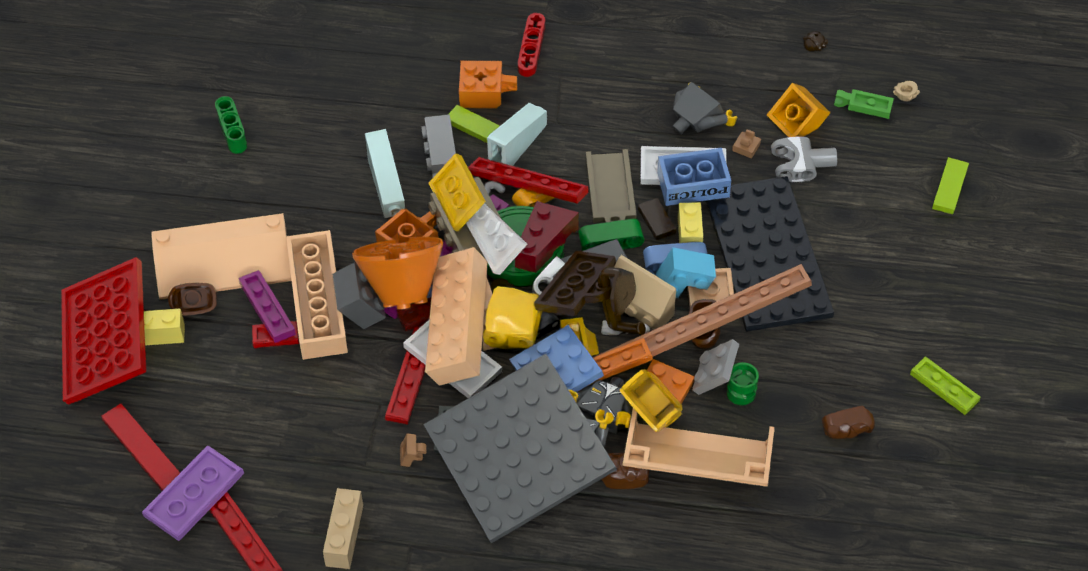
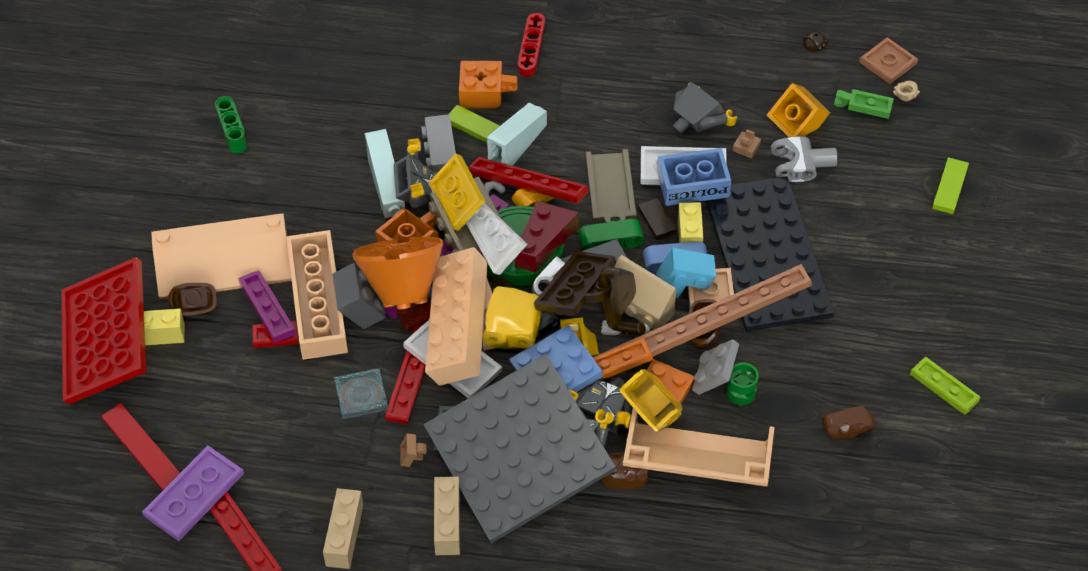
none -> clear light blue tile [334,368,388,419]
none -> dark grey torso [394,138,434,208]
none -> tan brick [434,477,460,556]
none -> nougat tile [859,37,918,84]

